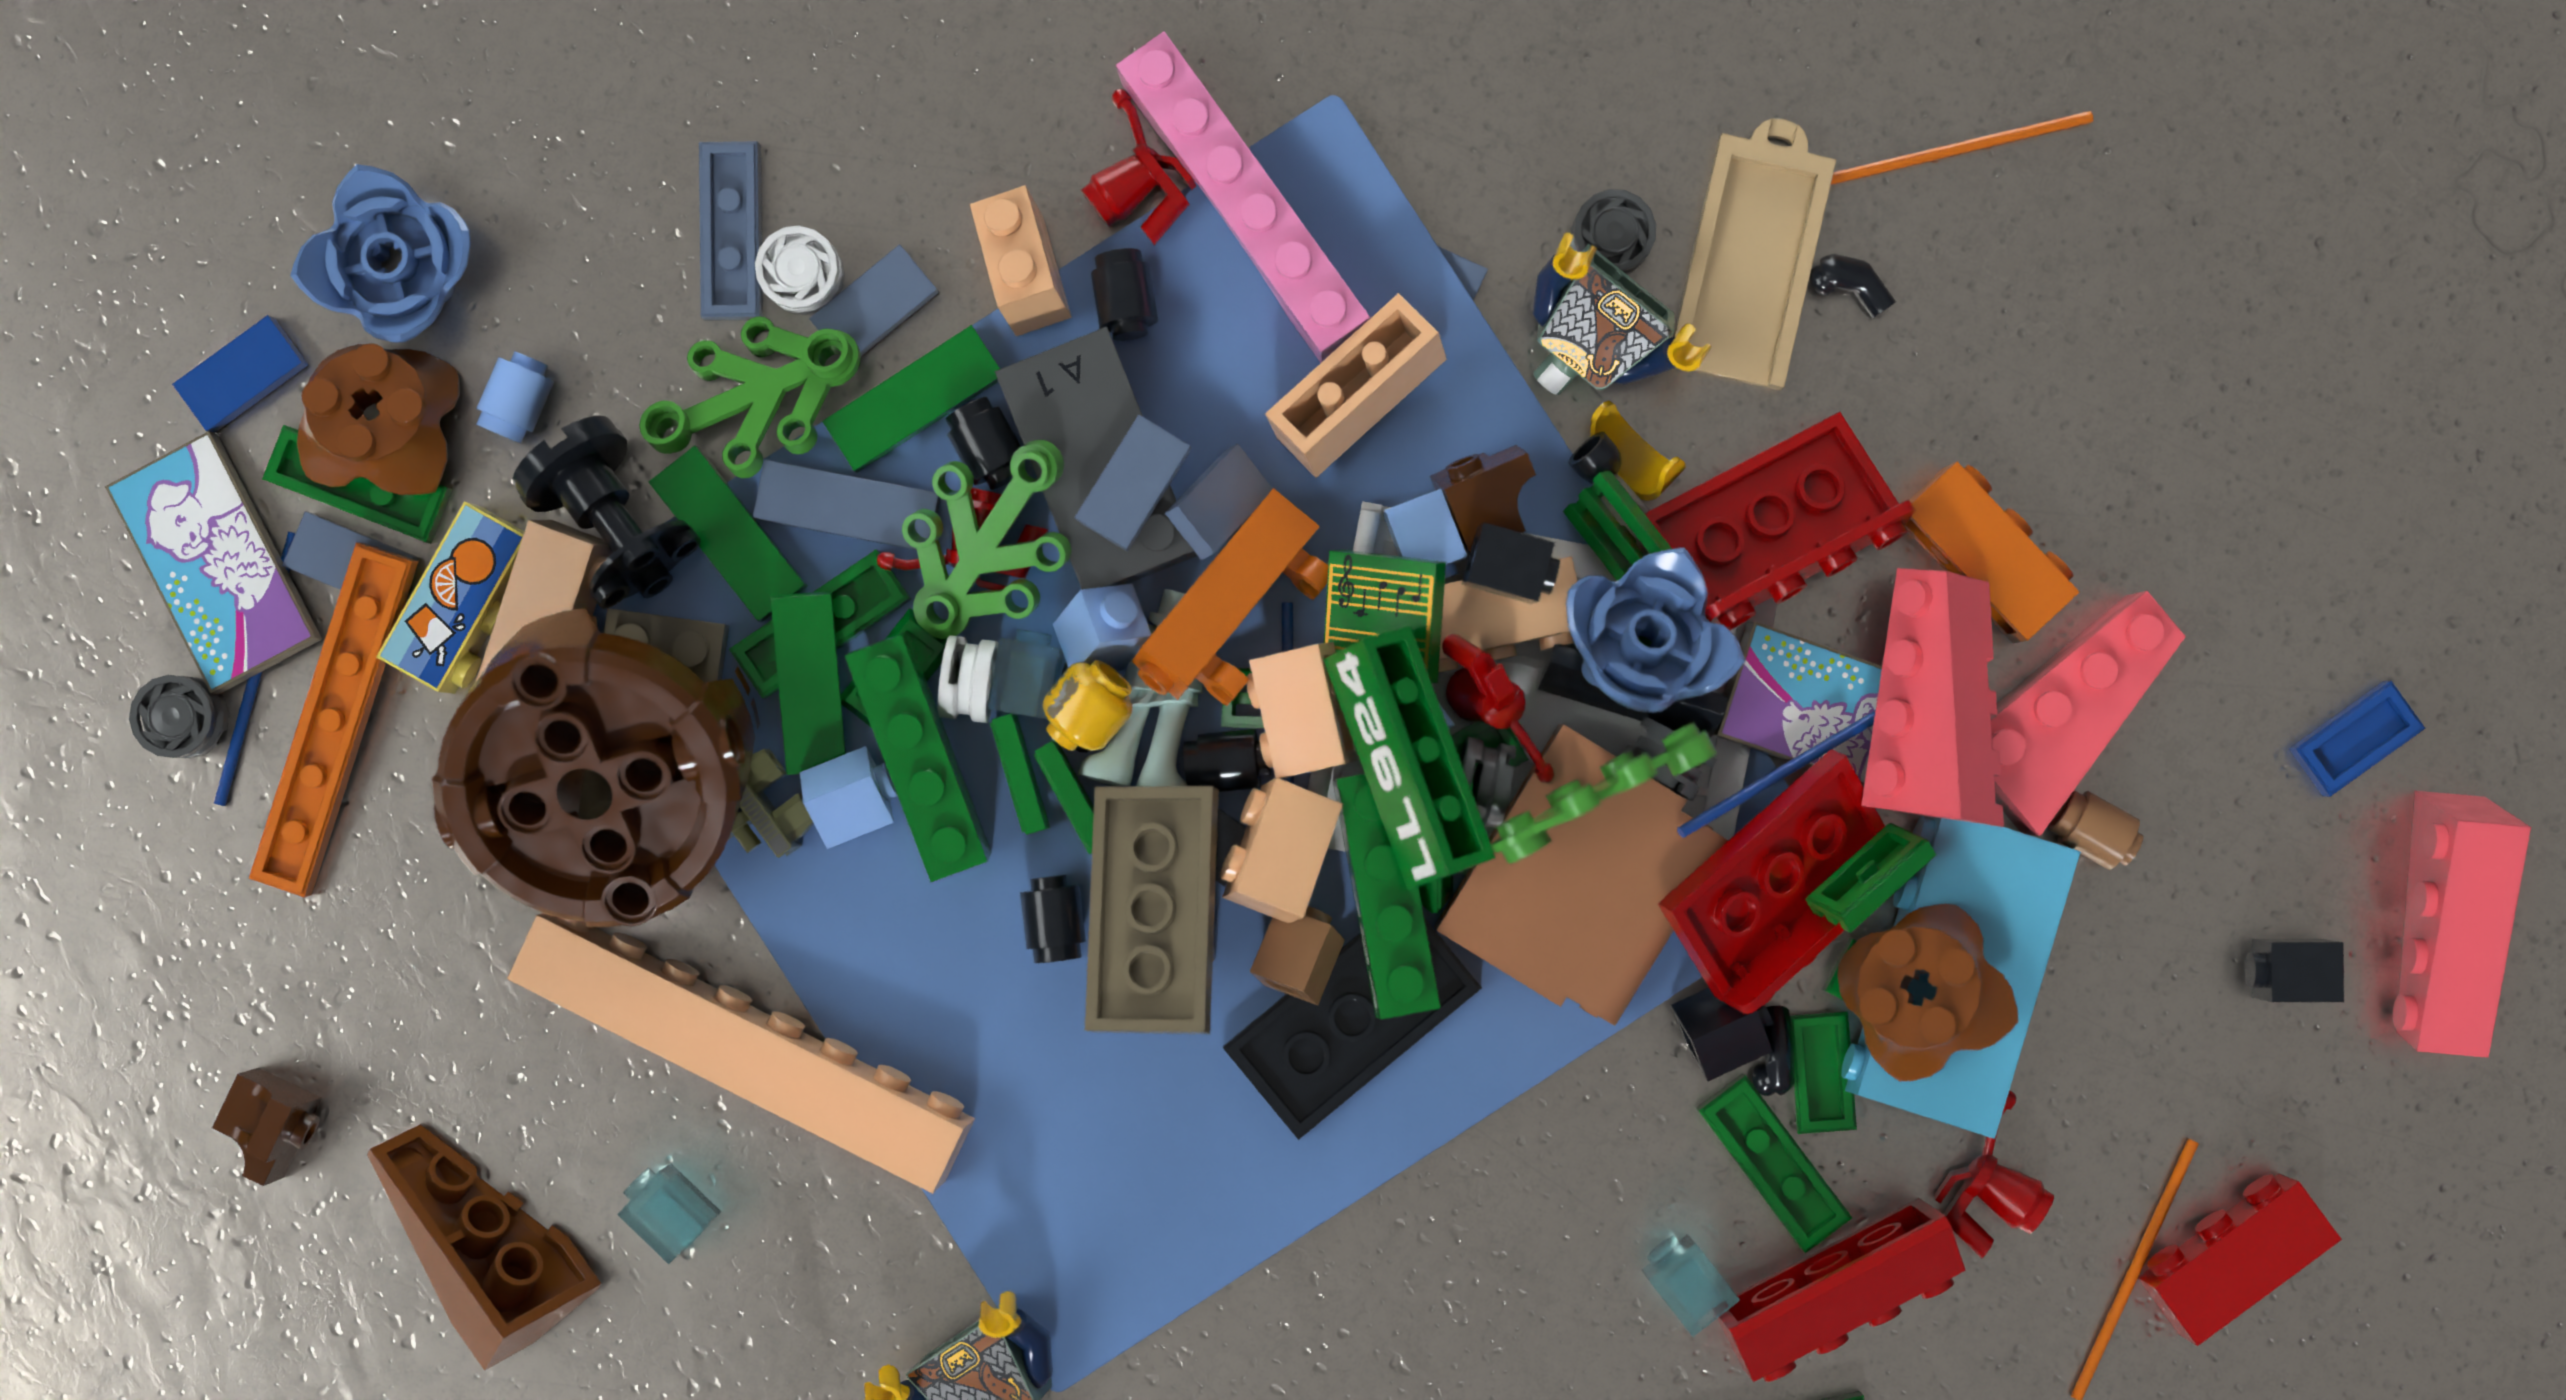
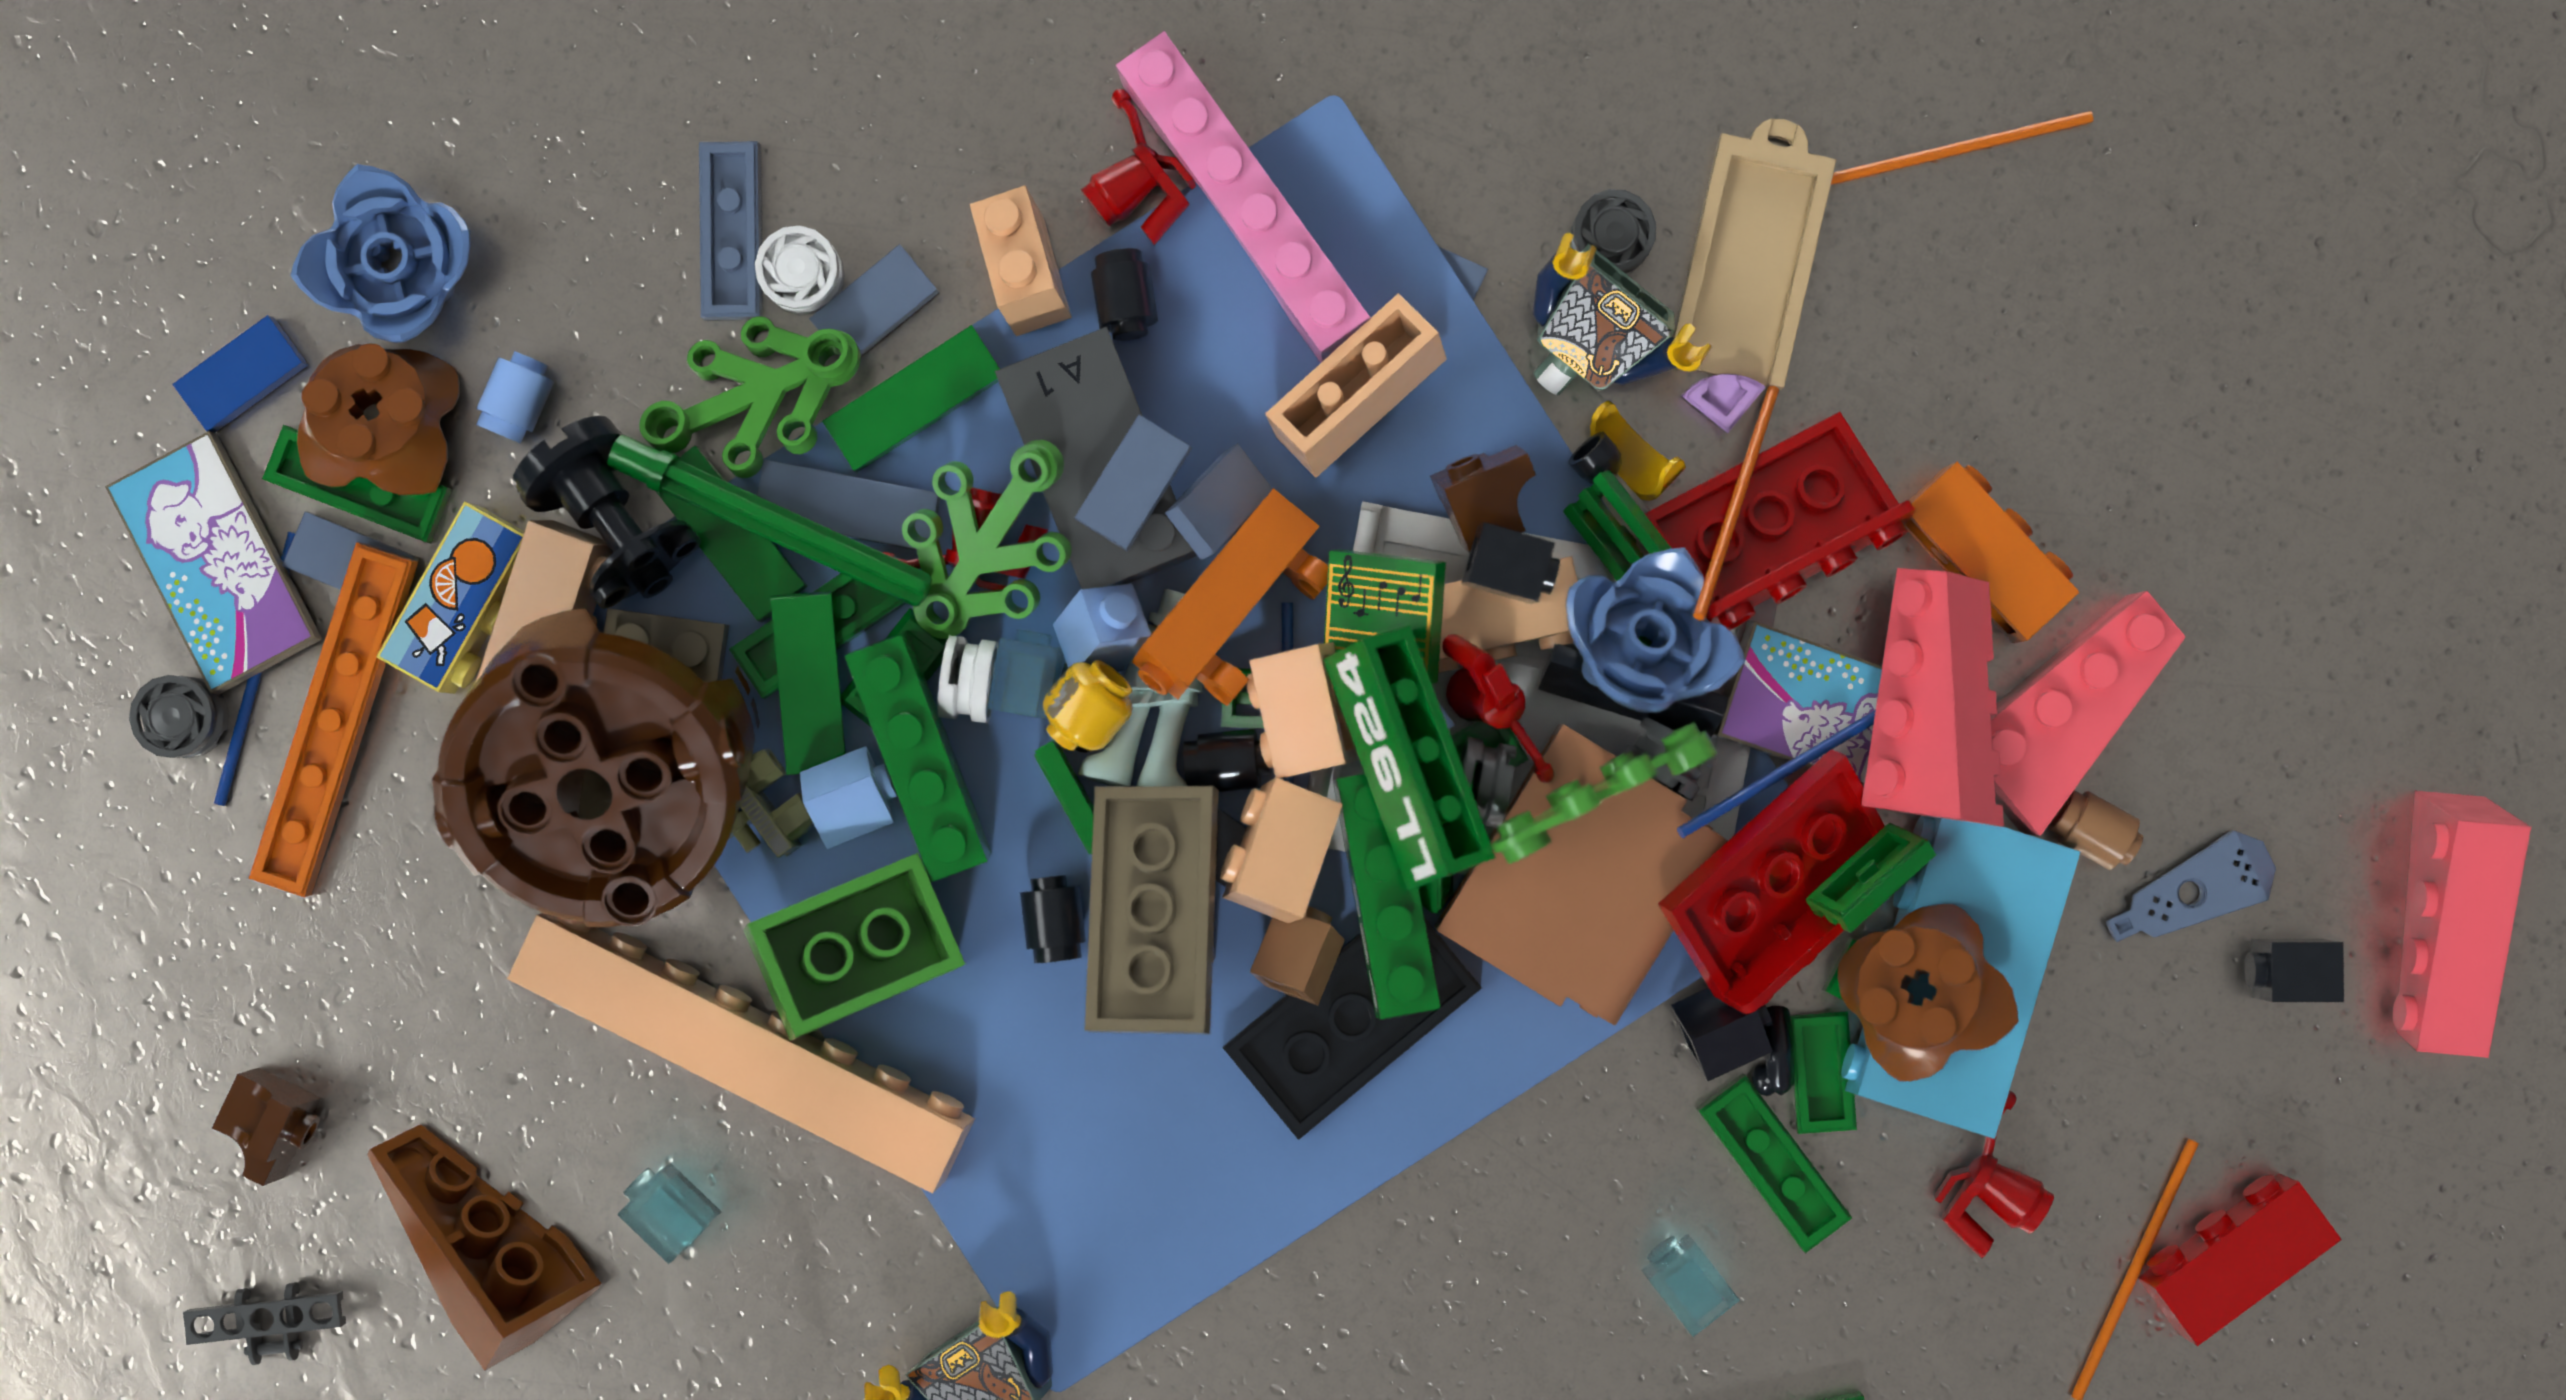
black brick [945,397,1021,490] -> none
green tile [990,713,1051,835] -> none
light blue brick [1383,489,1467,579] -> none
red slope [1711,1198,1966,1382] -> none
black arm [1809,254,1896,319] -> none
blue tile [2289,680,2426,797] -> none
none -> dark grey piece [183,1282,346,1365]
none -> green axle [607,434,932,606]
none -> bright green brick [743,853,965,1041]
none -> lavender tile [1681,374,1765,433]
none -> orange piece [1693,386,1779,621]
none -> sand blue piece [2106,830,2276,942]

